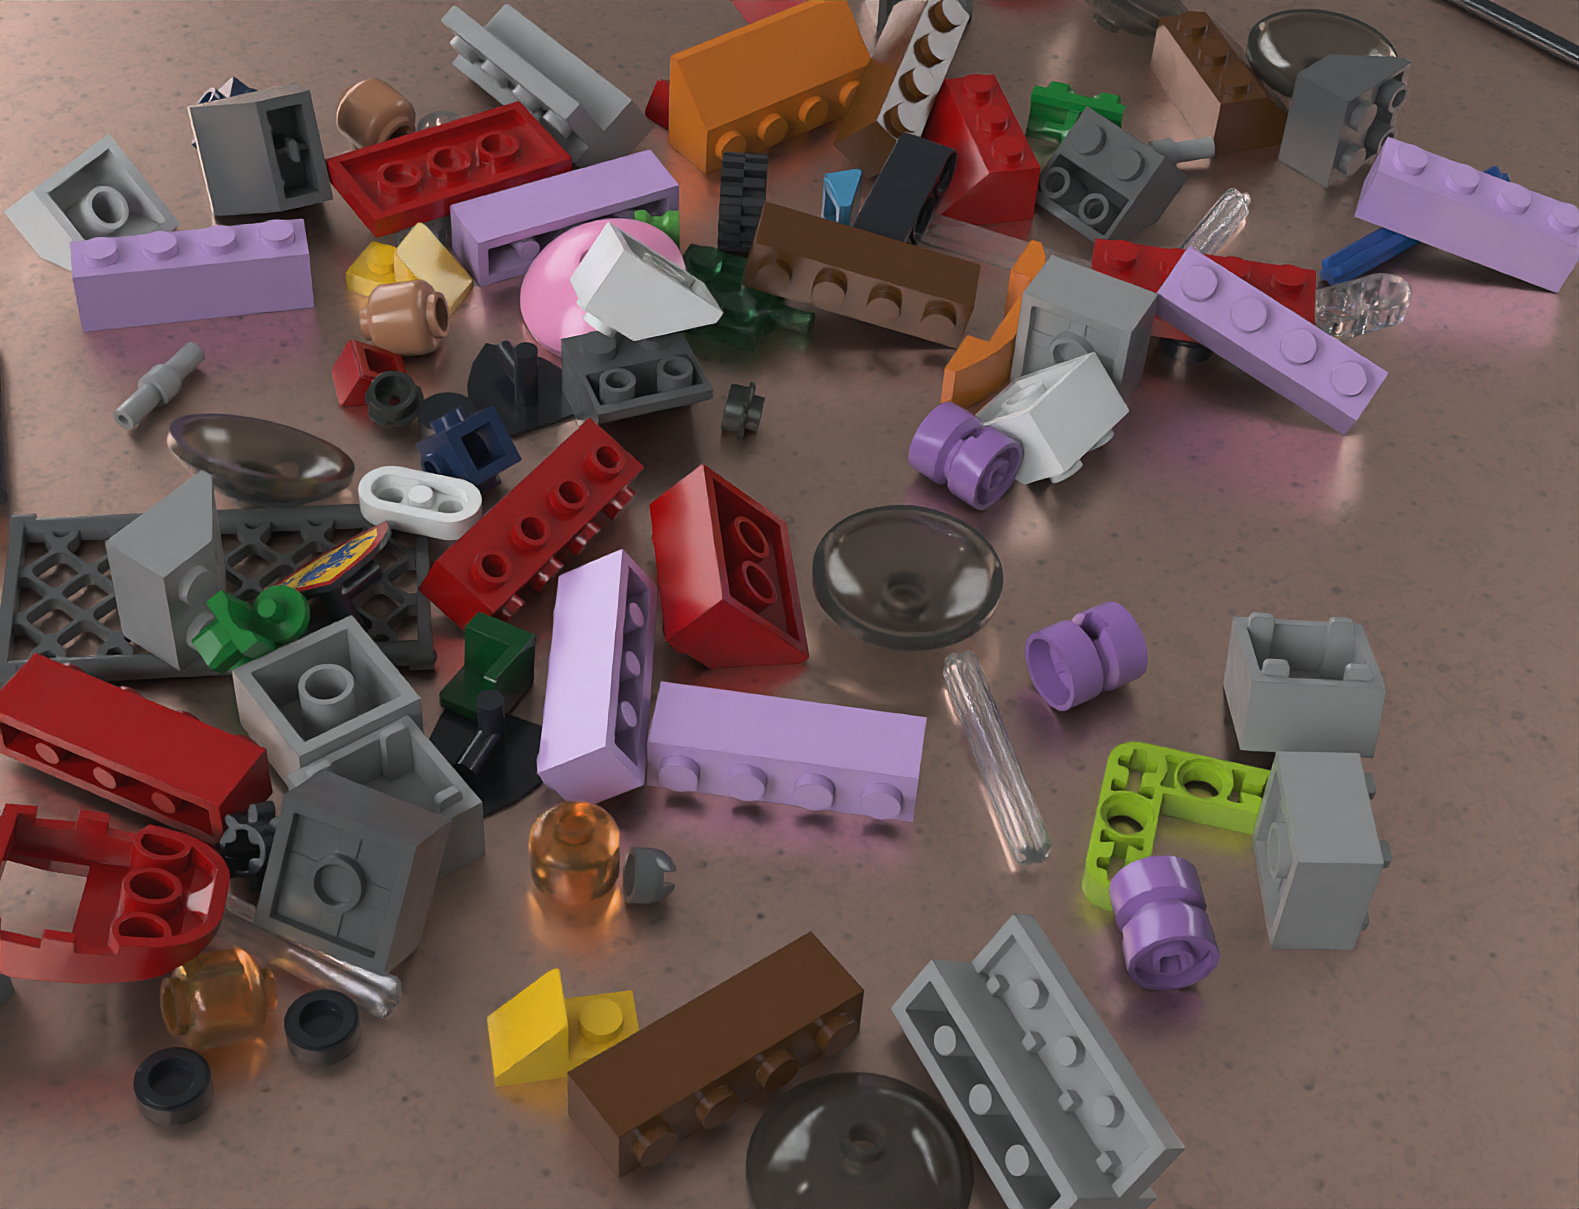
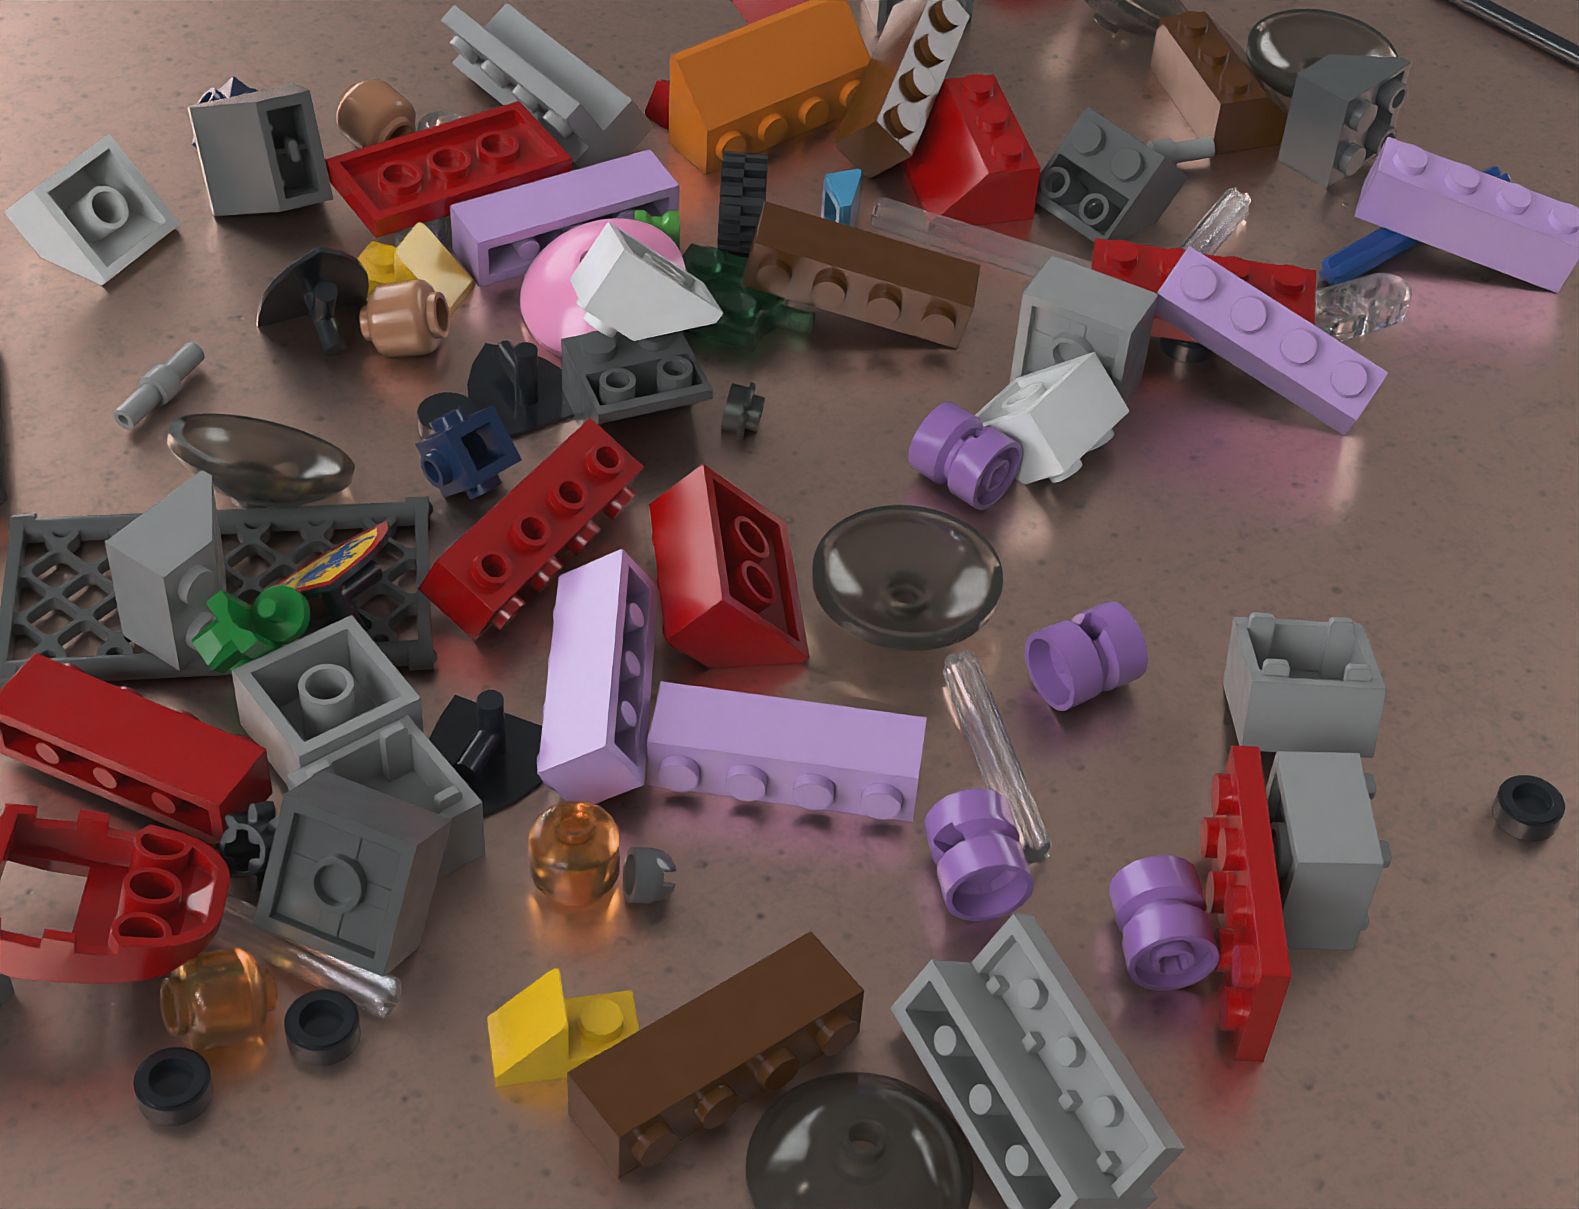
lavender brick [70,219,315,332] -> none
red slope [332,340,407,407] -> none
white plate [358,466,483,540] -> none
pearl dark grey plate [365,371,424,427] -> none
dark green panel [439,612,536,722] -> none
black beam [852,132,958,246] -> none
orange slope [940,239,1046,409] -> none
green hips [1025,81,1126,146] -> none
lime beam [1082,741,1271,912] -> none
none -> black shield [256,246,369,356]
none -> medium lavender wheel [924,788,1034,922]
none -> red plate [1200,745,1292,1062]
none -> black tile [1492,775,1565,841]

